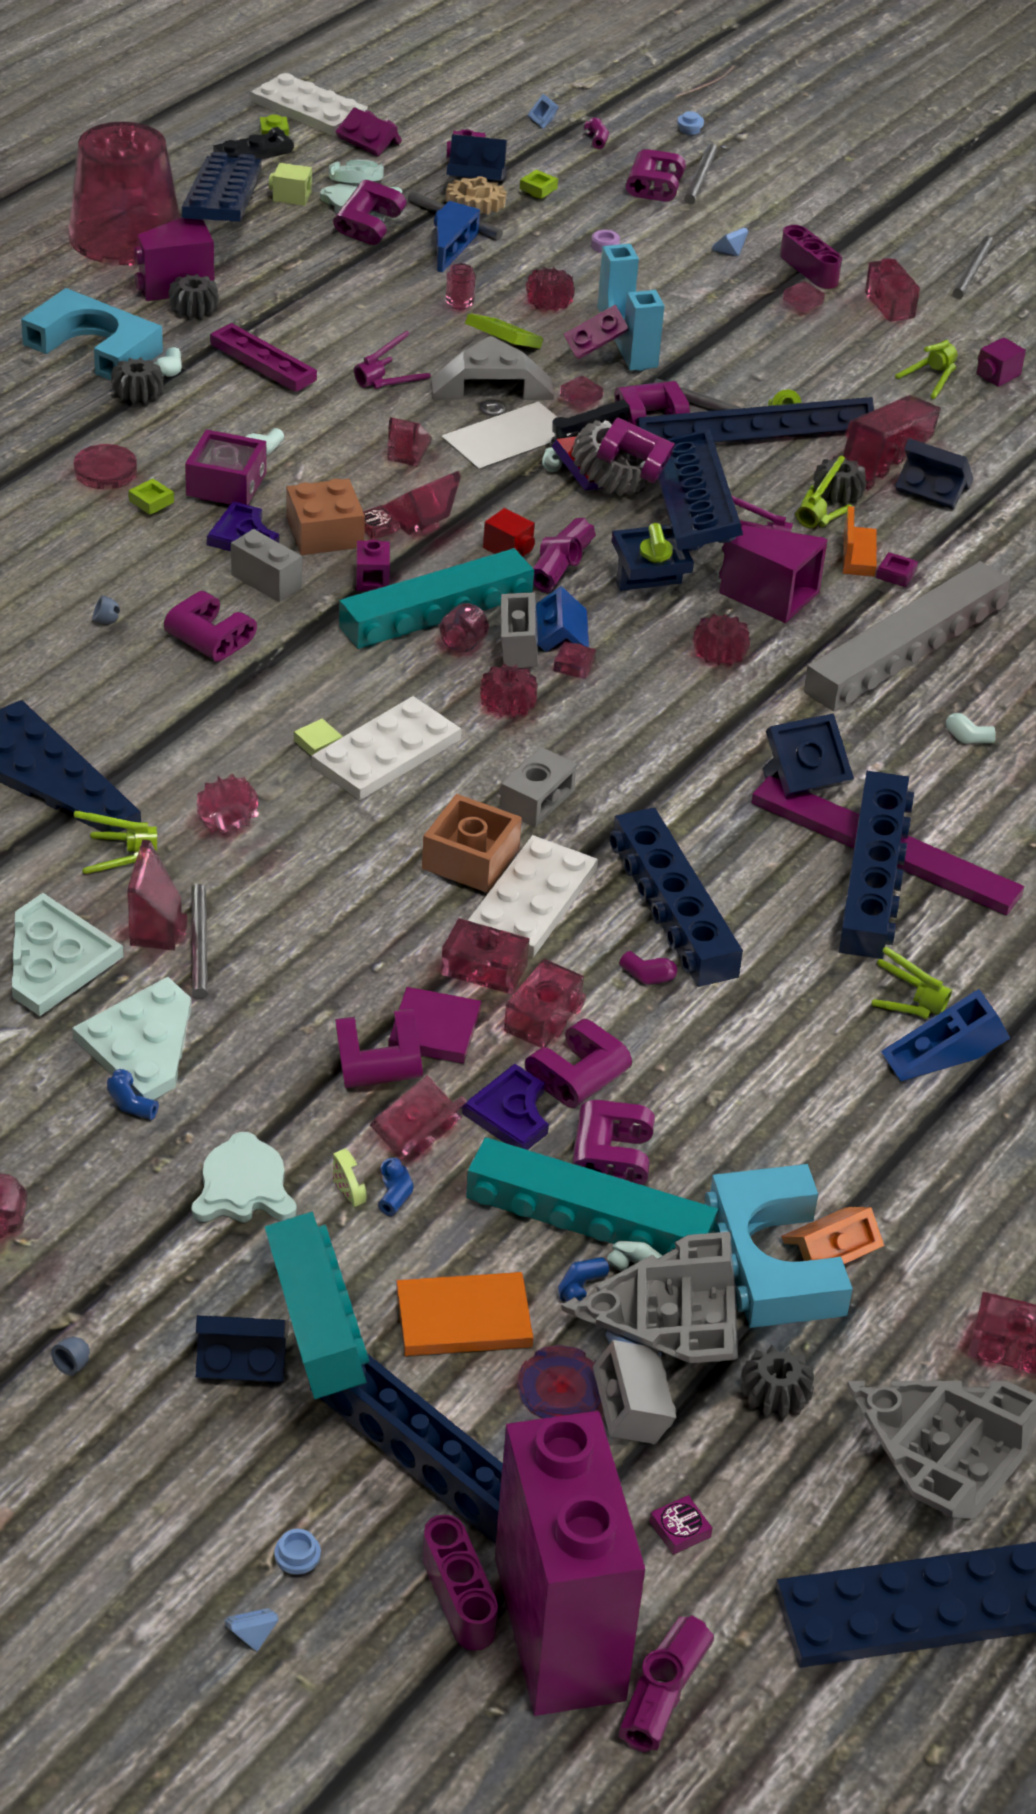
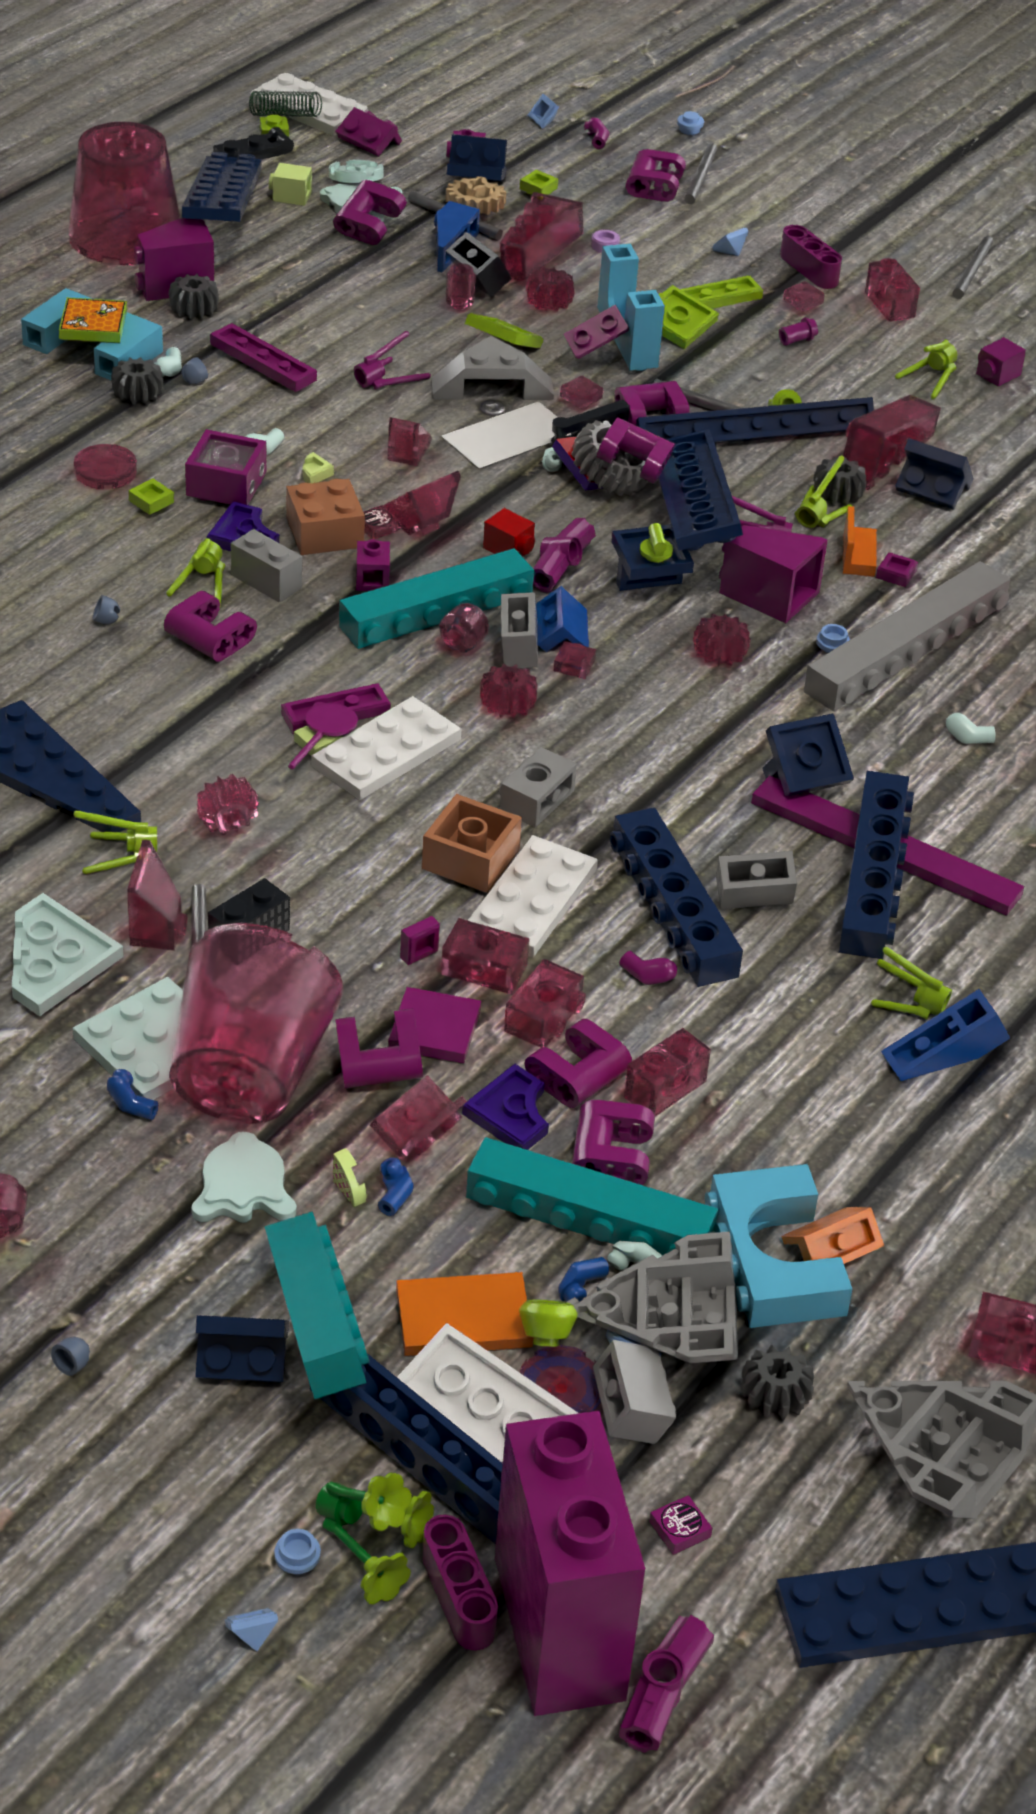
none -> tile [59,297,127,343]
none -> lime plant [166,538,226,607]
none -> clear pink cone [169,923,344,1124]
none -> sand blue hinge [181,357,208,384]
none -> black brick [208,878,290,965]
none -> dark green piece [249,91,322,117]
none -> magenta tile [281,683,391,734]
none -> magenta piece [288,703,358,770]
none -> yellowish green tile [302,452,334,483]
none -> lime plant [315,1472,434,1605]
none -> white plate [397,1323,578,1463]
none -> magenta tile [400,916,440,965]
none -> black brick [446,232,512,297]
none -> clear pink wedge [500,192,584,281]
none -> lime cone [519,1300,578,1347]
none -> clear pink brick [624,1028,711,1117]
none -> lime tile [658,275,763,309]
none -> lime tile [659,285,719,349]
none -> light grey brick [716,851,797,909]
none -> magenta pin [779,317,818,346]
none -> light blue plate [816,624,850,653]

